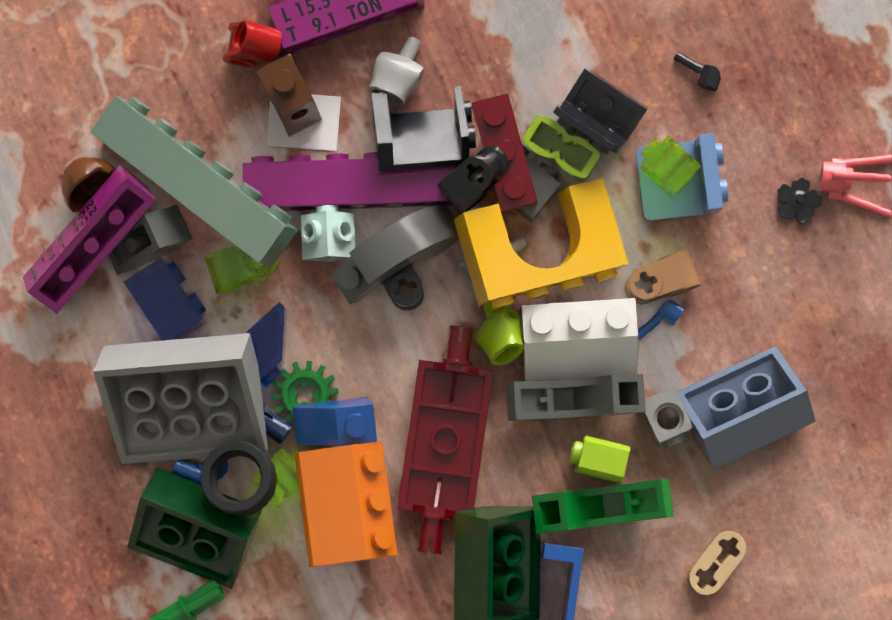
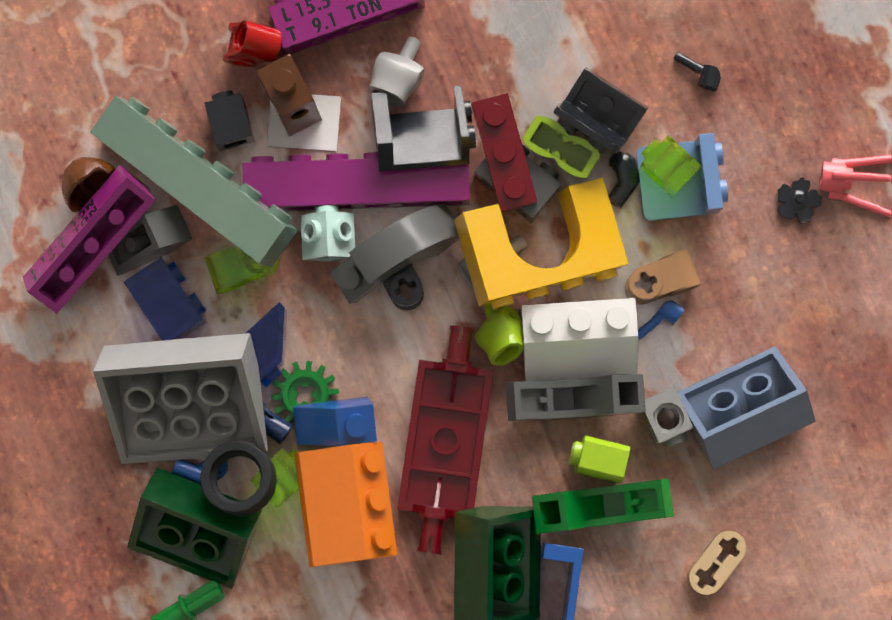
black piece [437,146,509,214] -> none
none -> black brick [204,90,255,152]
none -> black arm [608,151,639,209]

